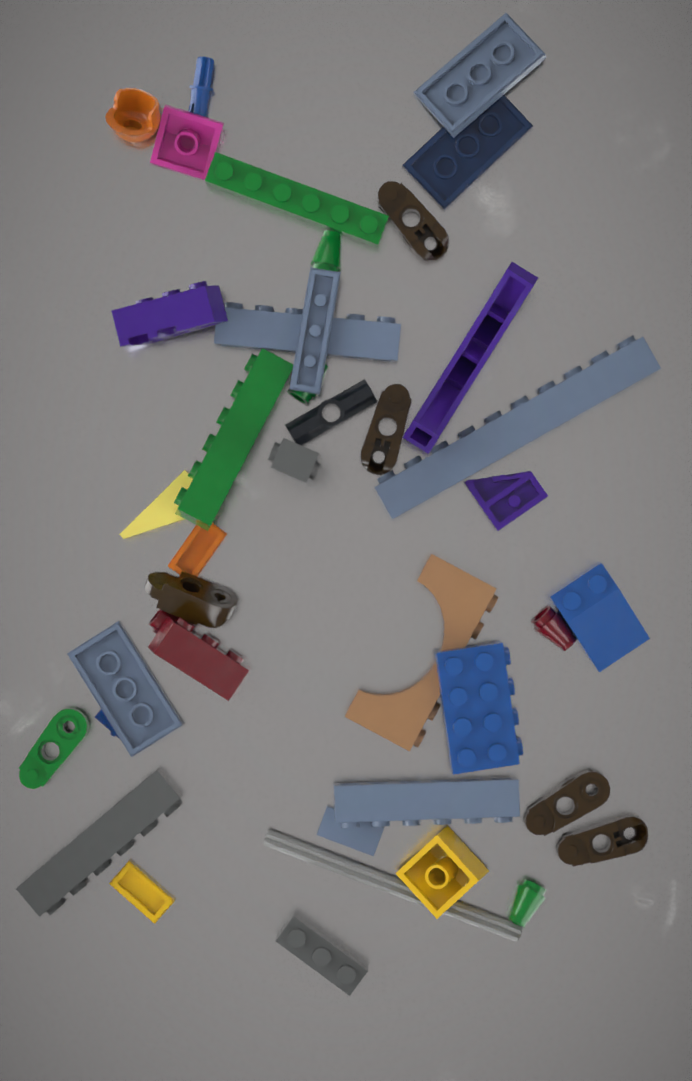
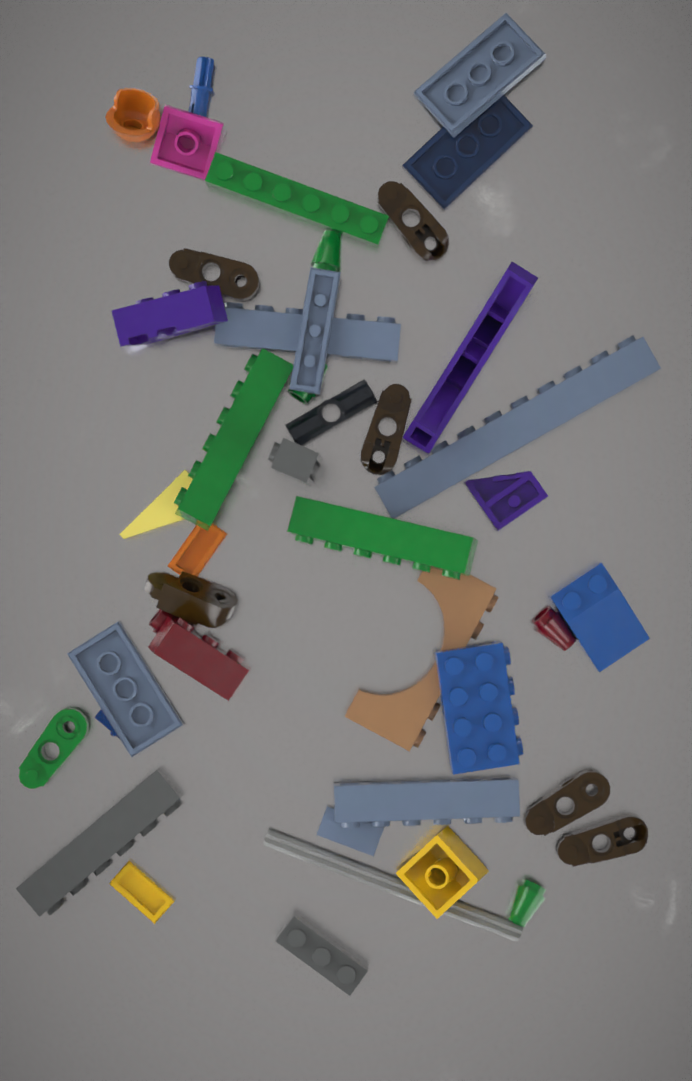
none -> dark brown piece [169,248,260,301]
none -> green brick [287,496,478,580]

